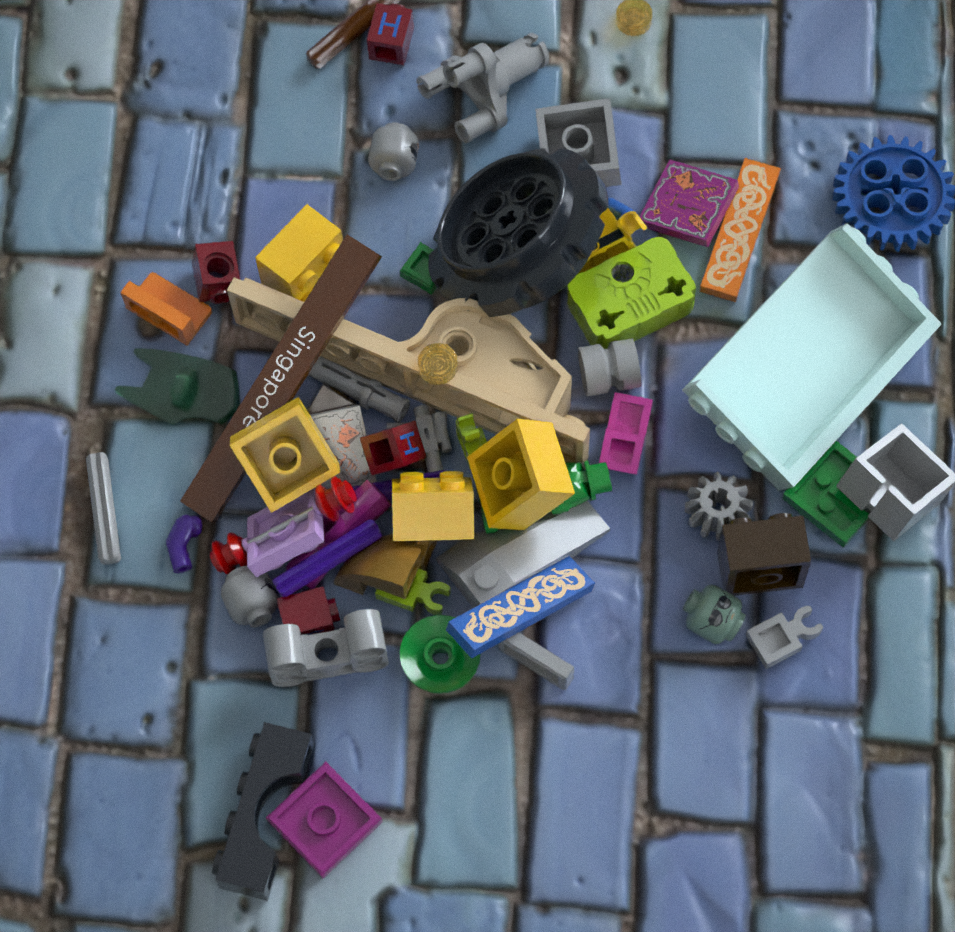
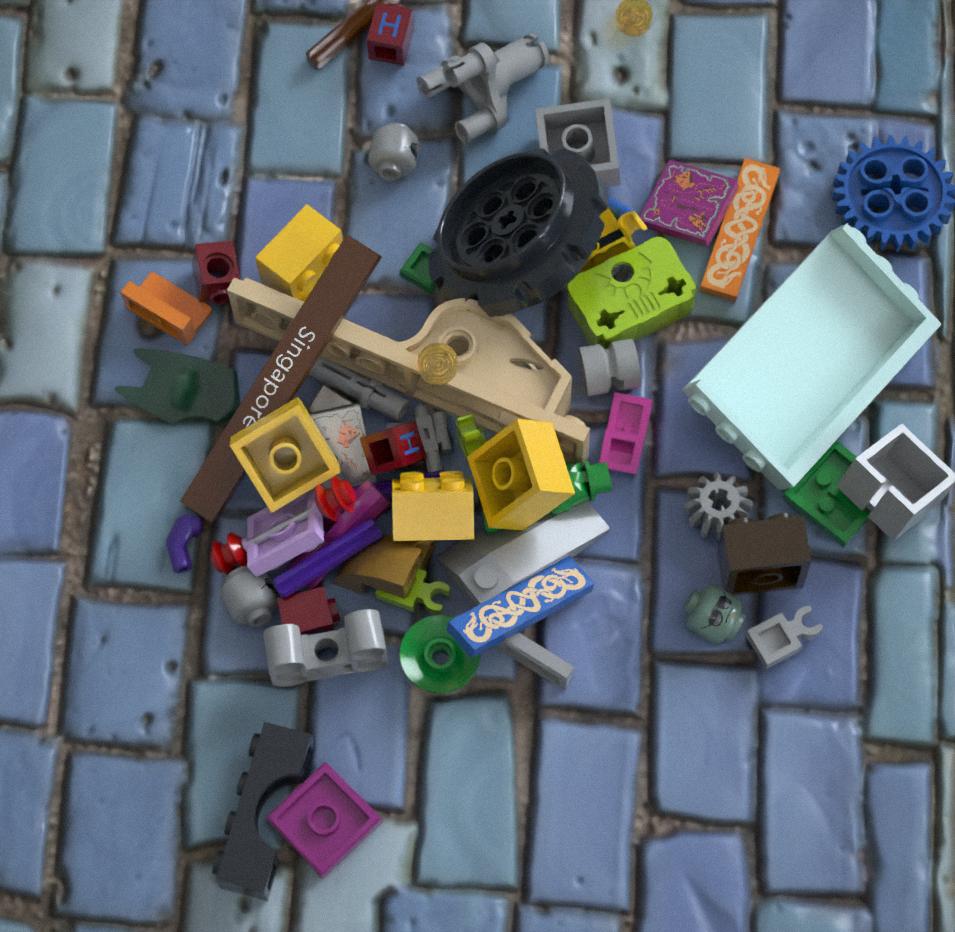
light grey axle [86,452,121,565] -> none

